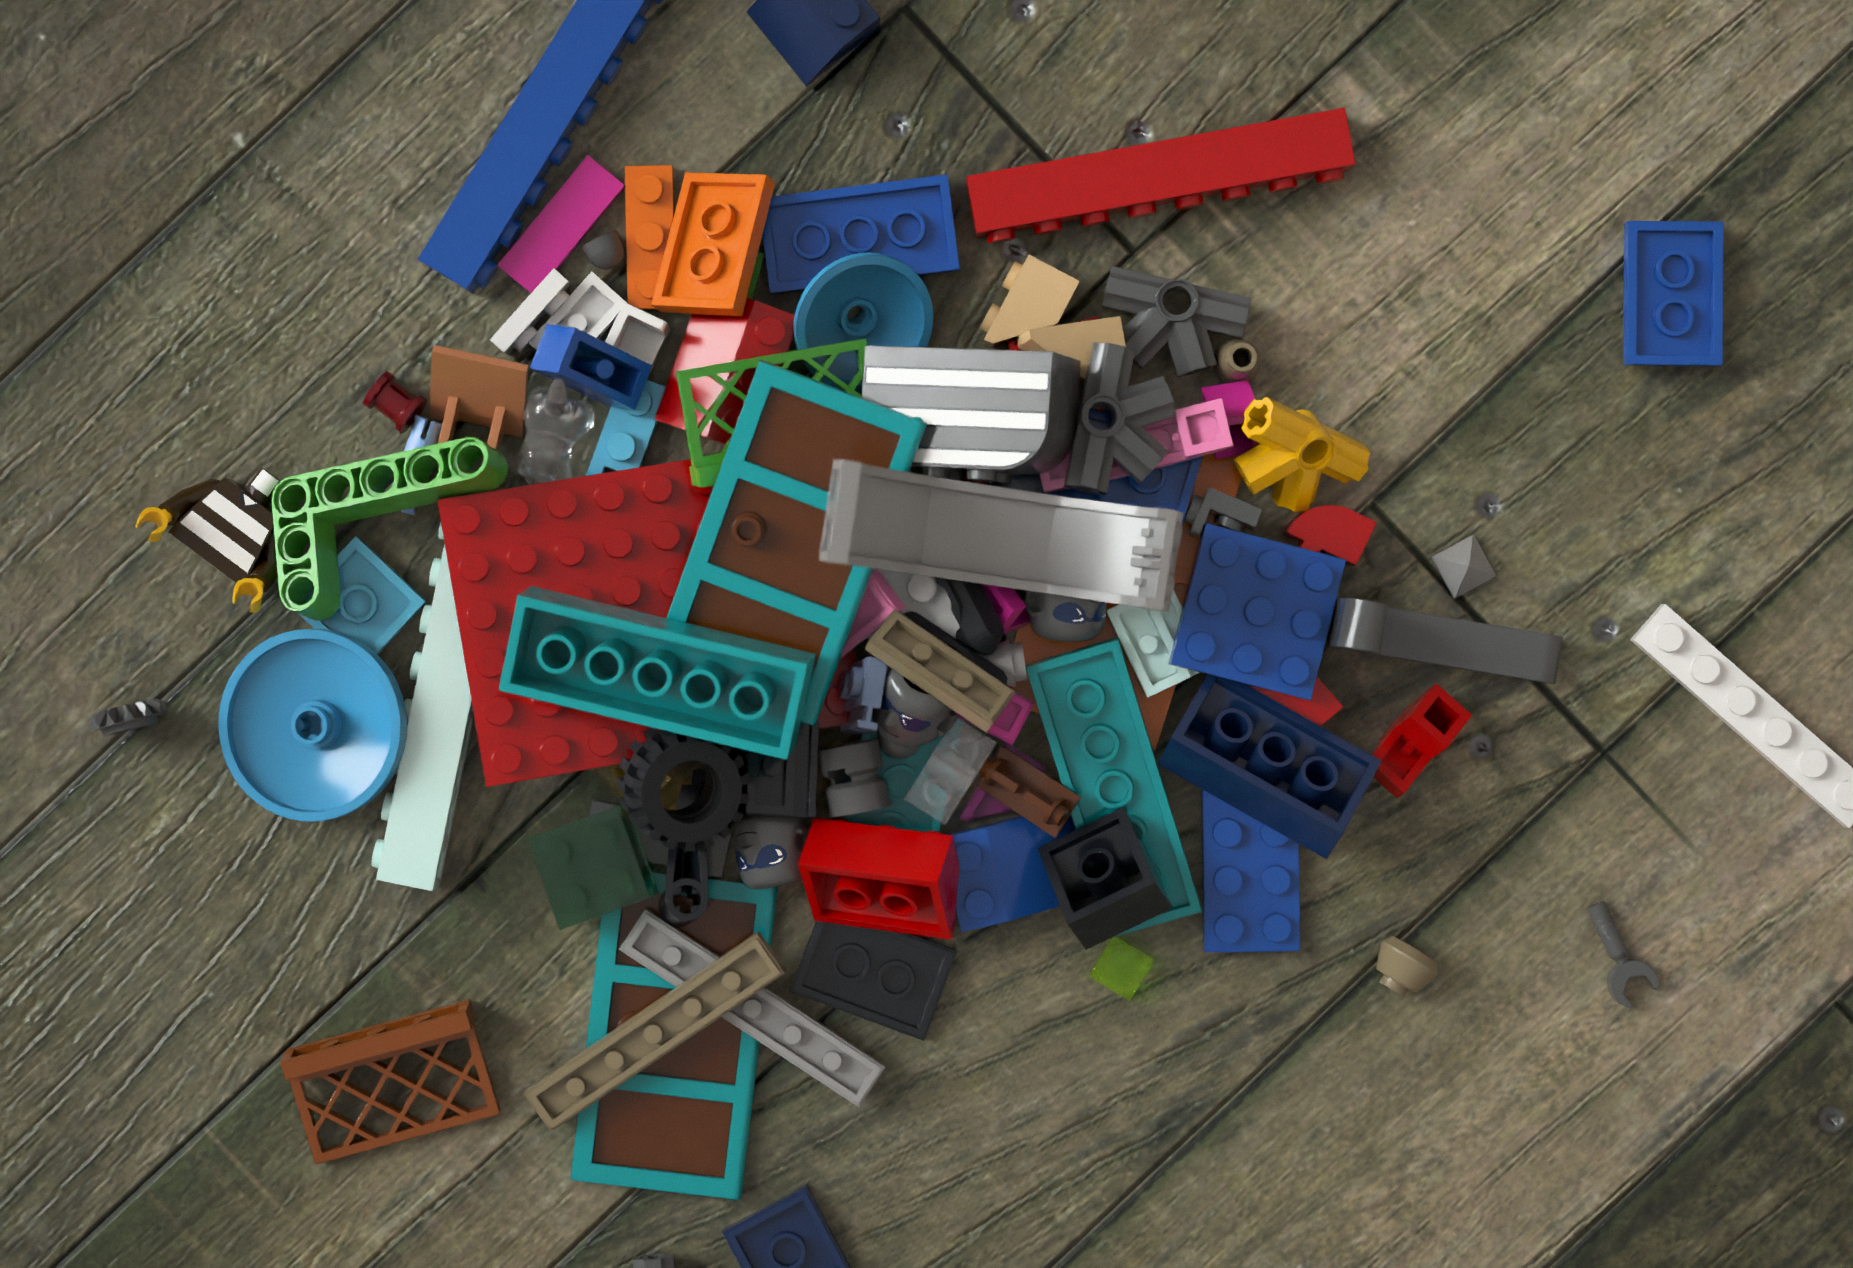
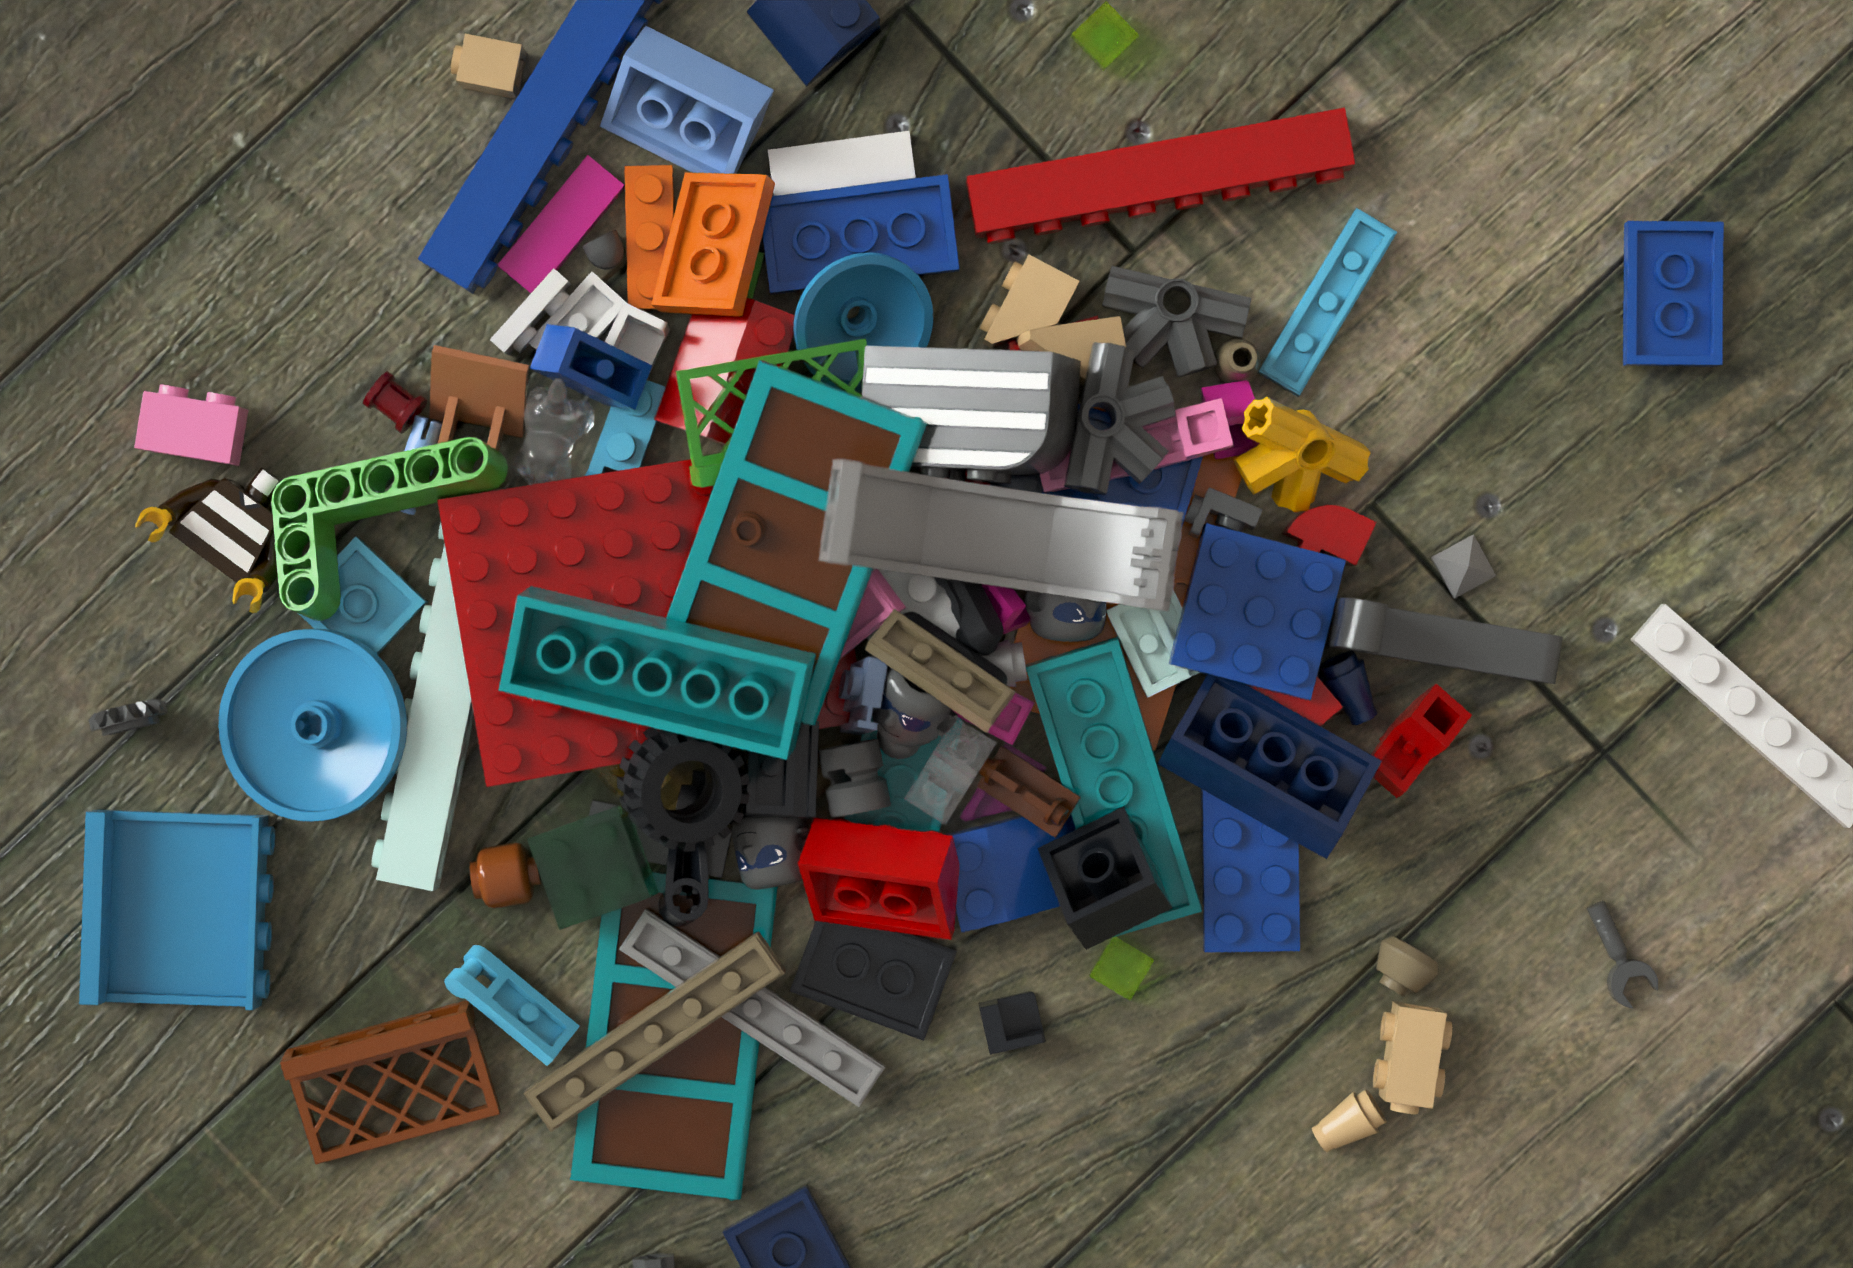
none -> dark azure panel [79,810,275,1010]
none -> bright pink brick [134,384,249,466]
none -> medium azure plate [444,945,580,1066]
none -> tan brick [451,33,527,99]
none -> dark orange head [470,842,542,909]
none -> light blue slope [600,26,774,174]
none -> white tile [768,131,916,196]
none -> black panel [978,991,1046,1055]
none -> clear neon green plate [1071,1,1139,71]
none -> medium azure tile [1259,208,1397,397]
none -> tan cone [1312,1089,1387,1153]
none -> dark blue cone [1320,651,1378,725]
none -> tan brick [1373,1001,1452,1114]

